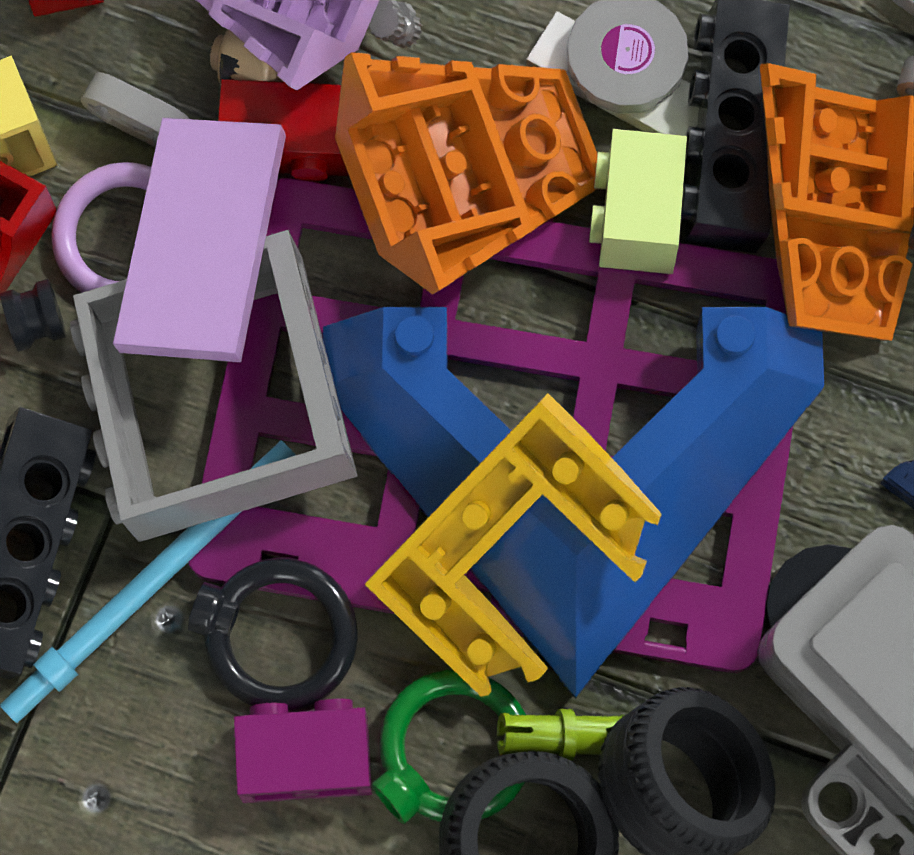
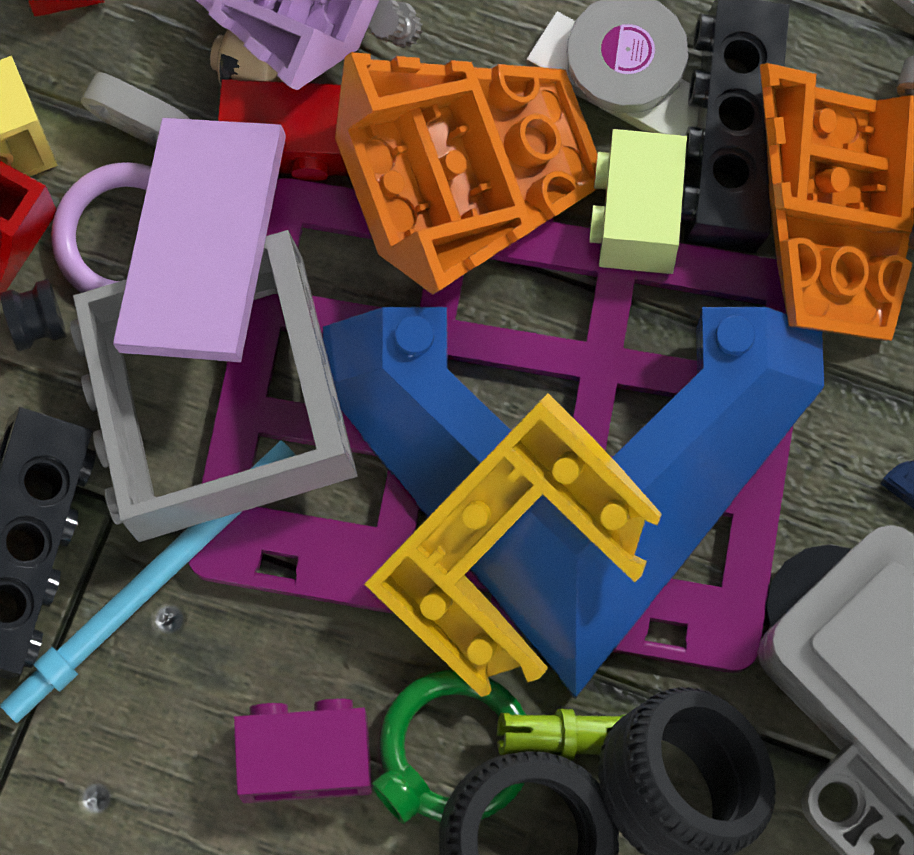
black piece [188,558,358,711] -> none

